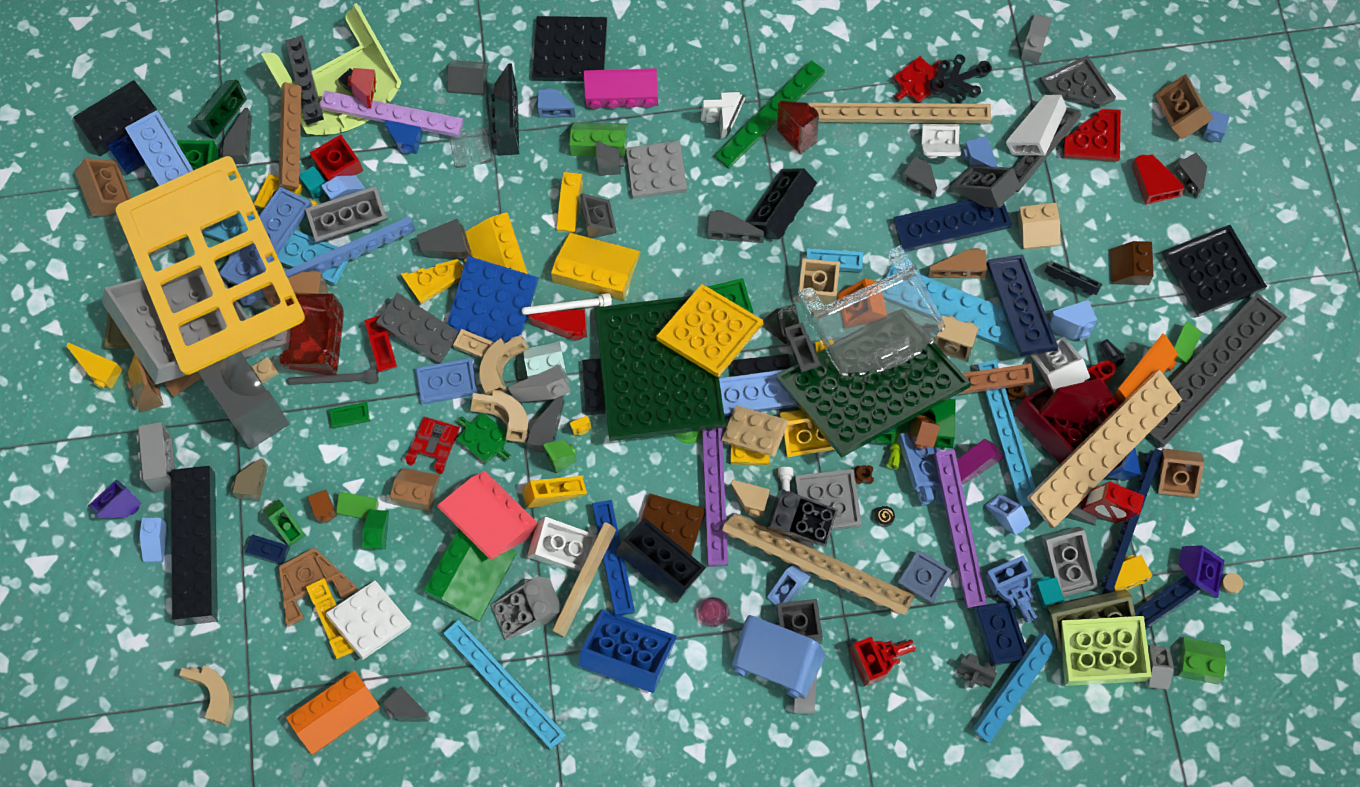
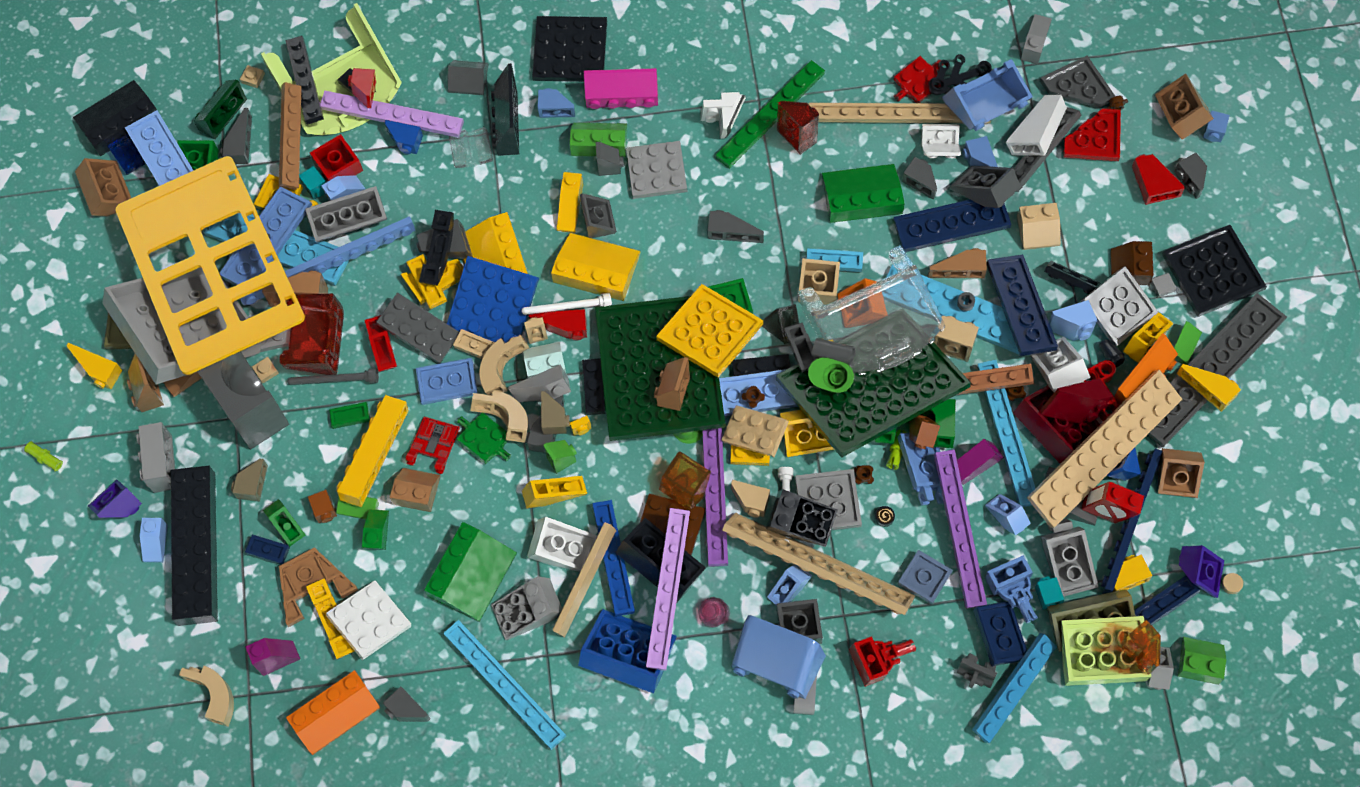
coral slope [437,471,538,560] -> none
black slope [746,168,817,240] -> none
none -> lime pin [24,441,63,471]
none -> tan plate [240,65,265,88]
none -> magenta slope [245,638,301,676]
none -> yellow brick [337,395,409,507]
none -> yellow tile [406,254,447,310]
none -> black slope [419,210,454,286]
none -> tan plate [524,317,548,344]
none -> dark tan slope [541,391,570,435]
none -> lavender plate [646,508,690,671]
none -> medium nougat slope [654,357,690,411]
none -> clear orange slope [659,451,711,511]
none -> reddish brown plate [742,386,765,408]
none -> bright green piece [808,357,854,393]
none -> dark grey pin [812,338,855,366]
none -> green slope [822,164,905,223]
none -> medium blue windscreen [942,59,1033,131]
none -> dark grey bush [957,292,975,311]
none -> light grey tile [1048,518,1073,533]
none -> light grey plate [1081,267,1158,346]
none -> reddish brown plate [1107,95,1128,110]
none -> clear orange slope [1120,620,1161,675]
none -> yellow slope [1123,312,1174,363]
none -> light grey tile [1151,273,1177,297]
none -> yellow slope [1177,364,1241,412]

